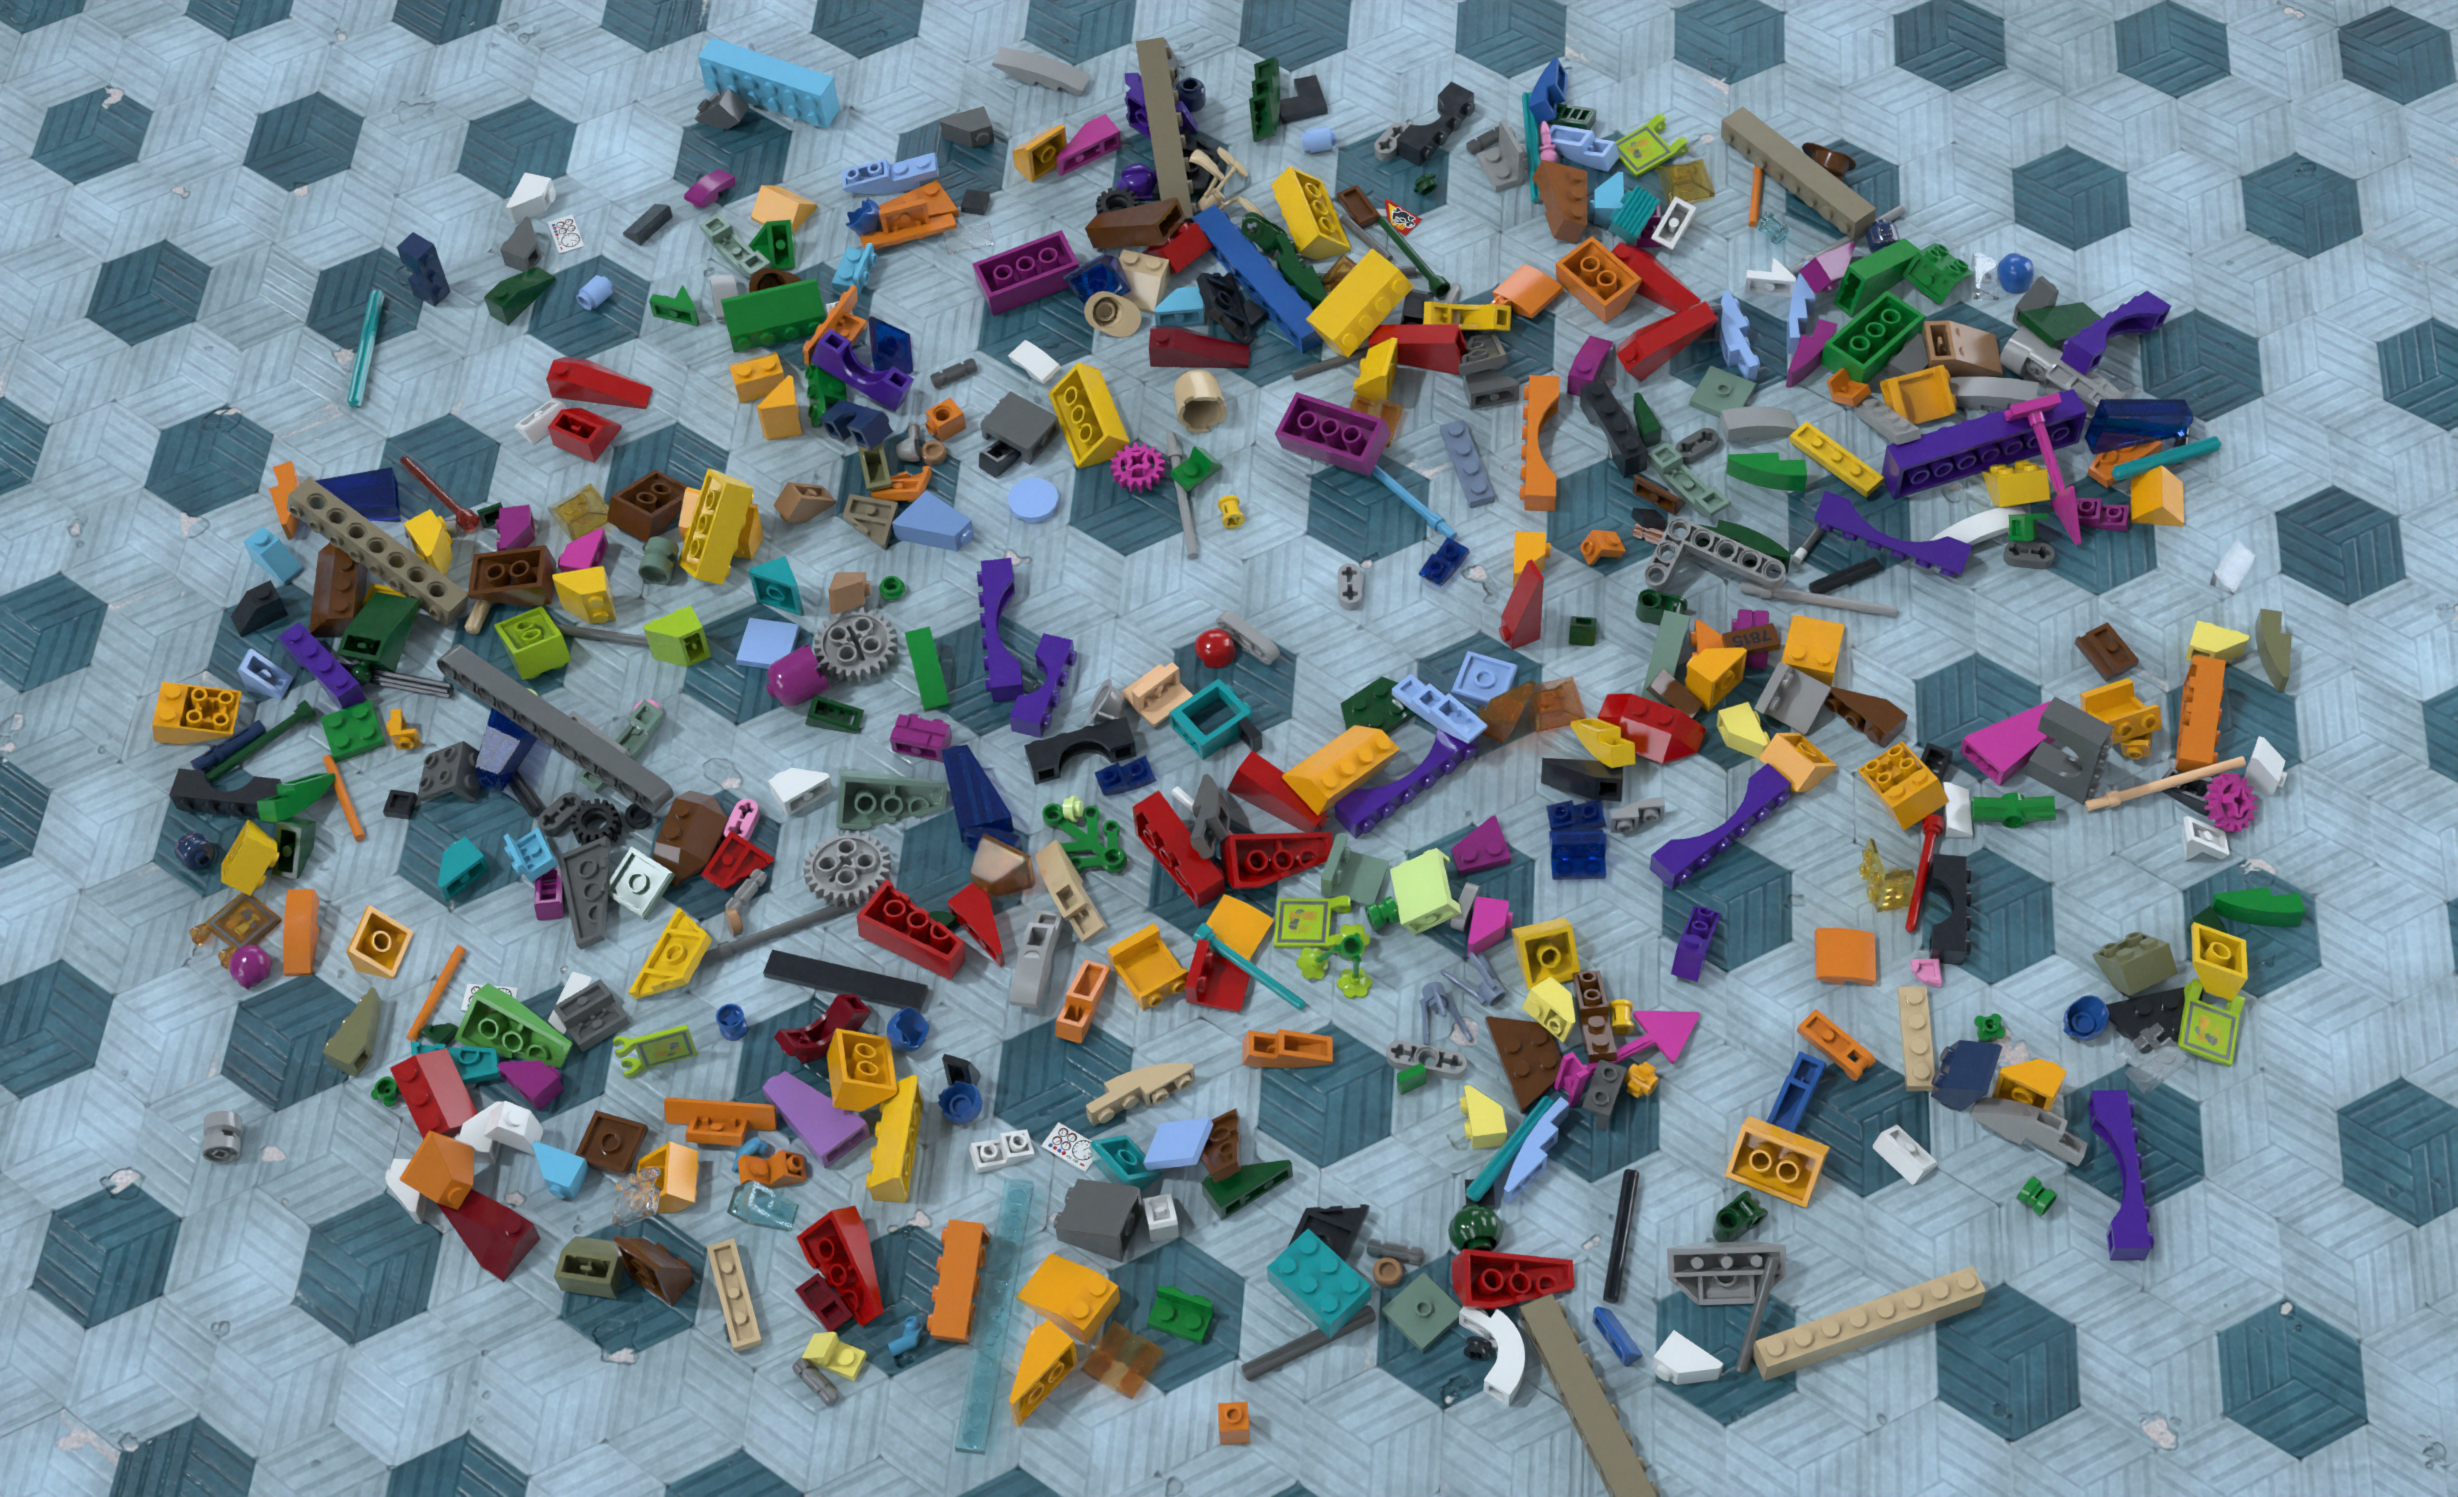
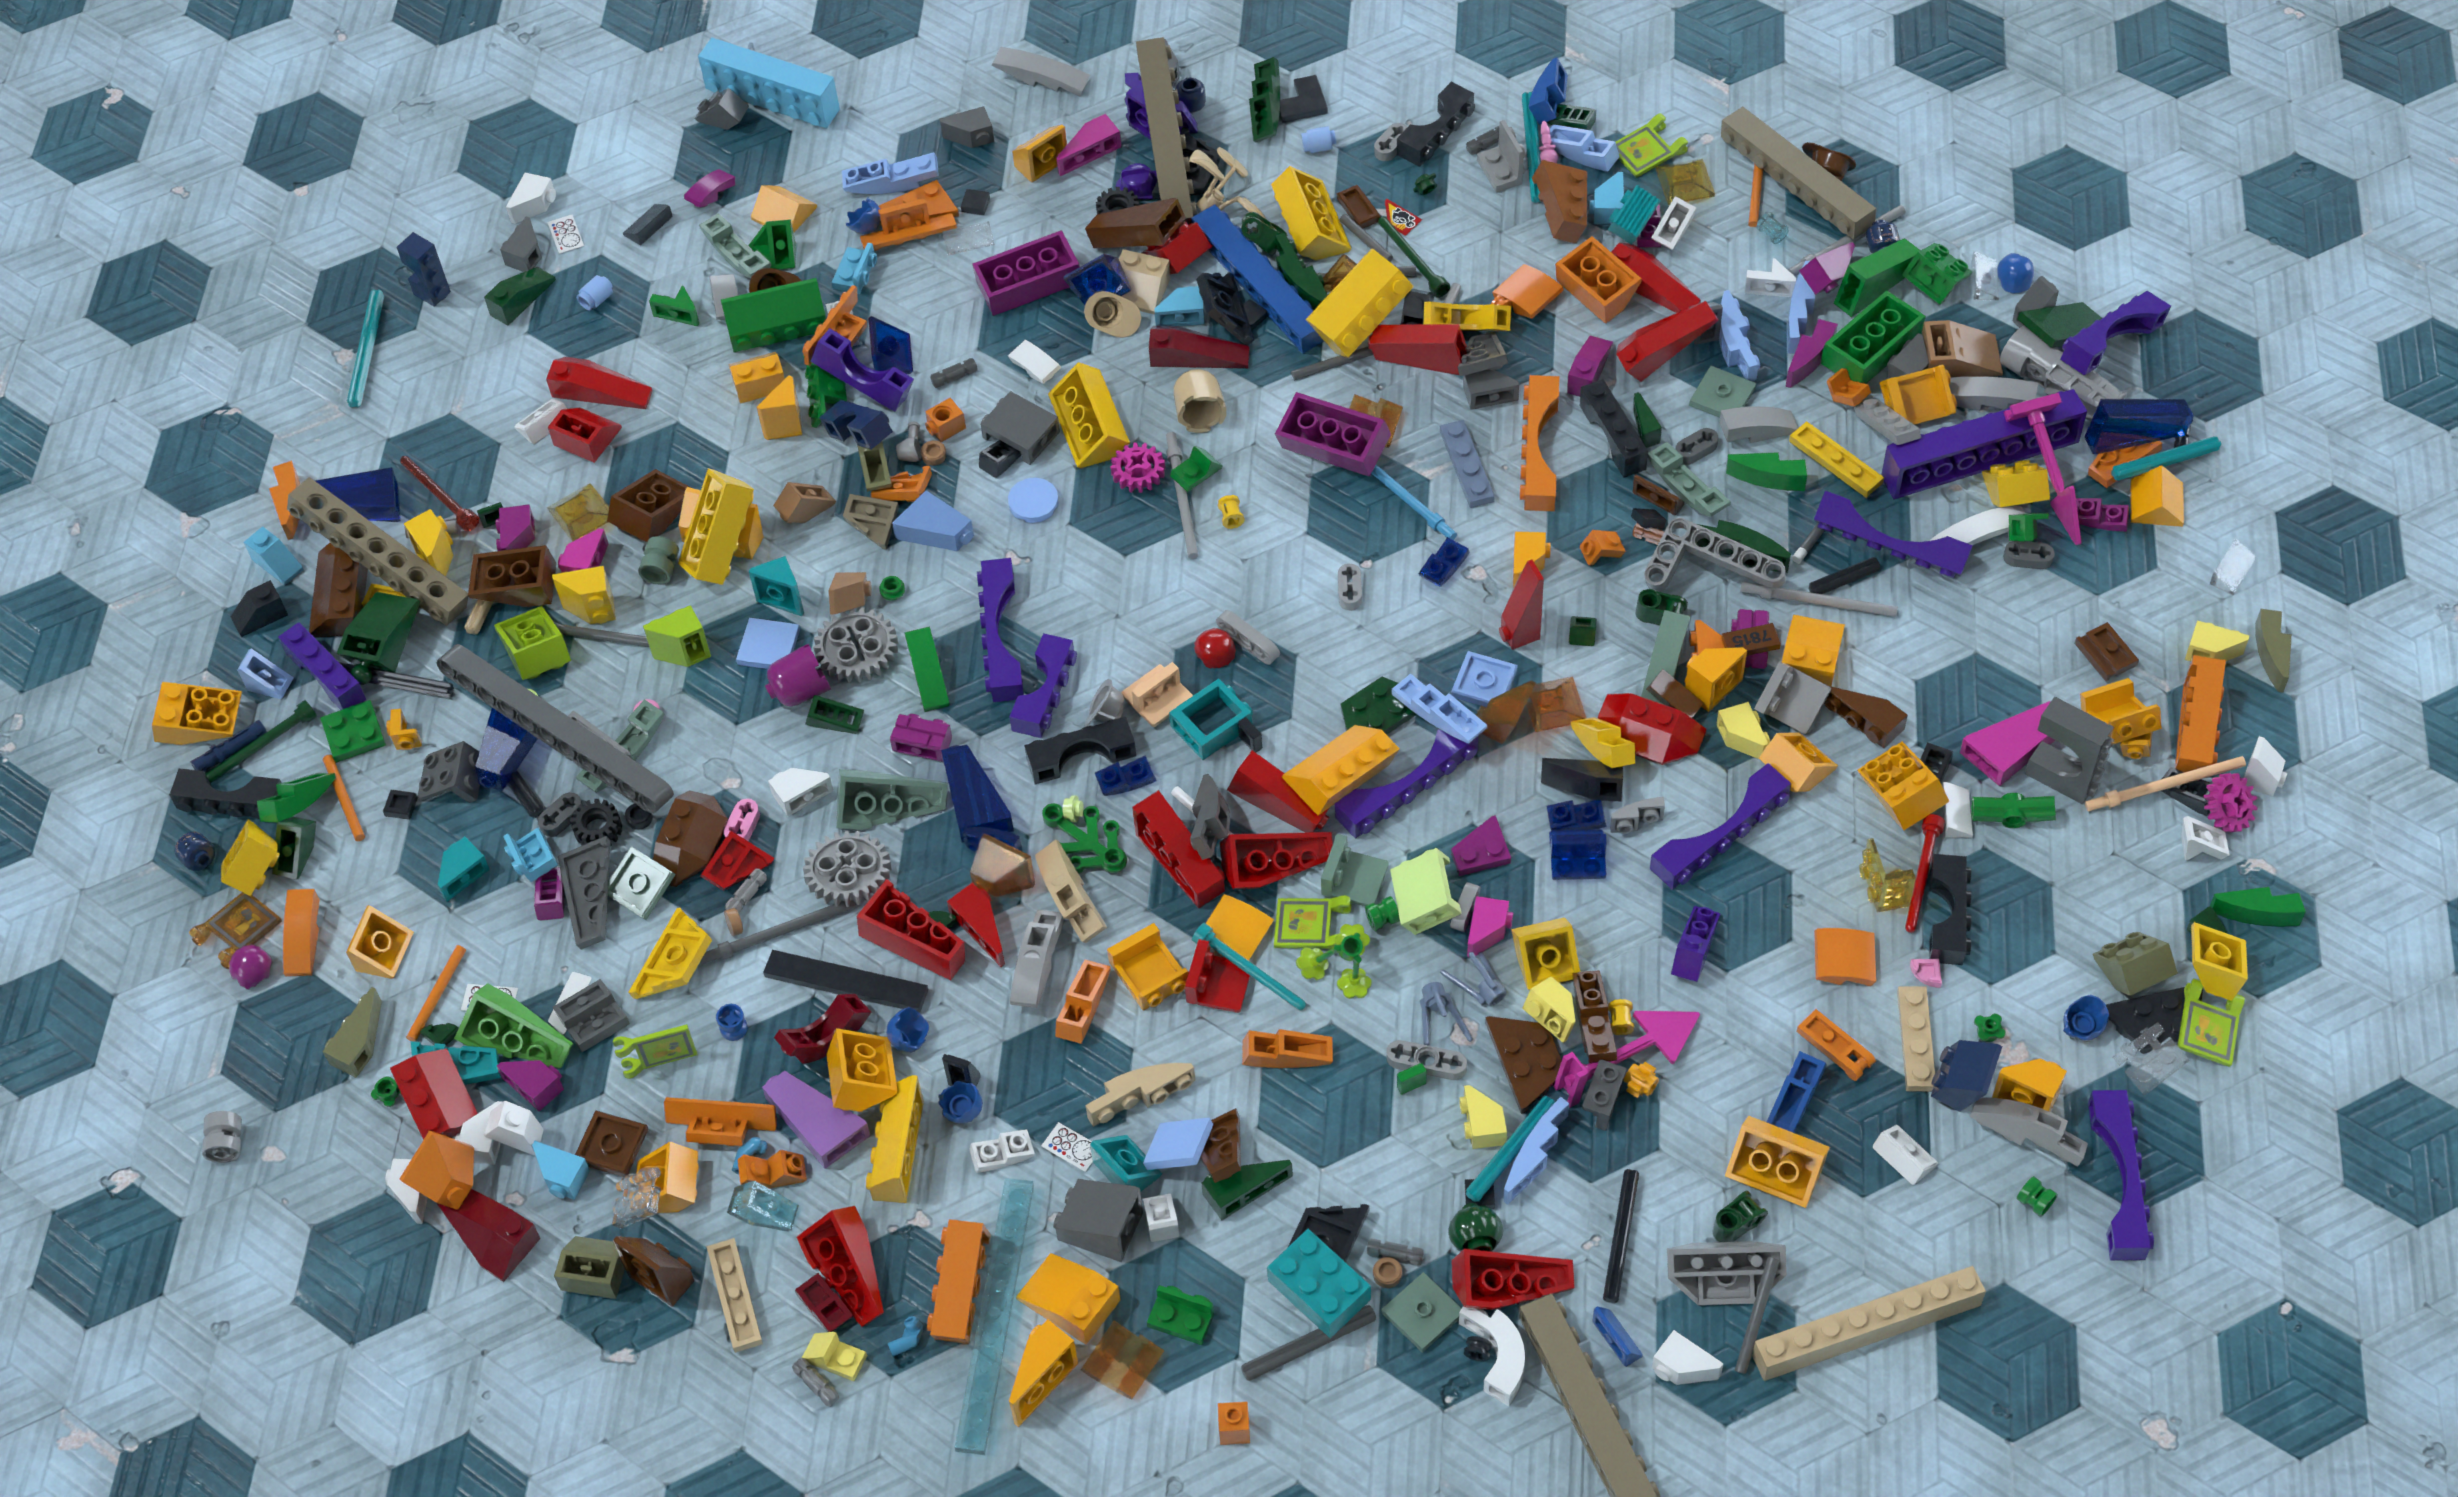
yellow slope [1353,337,1397,408] -> none

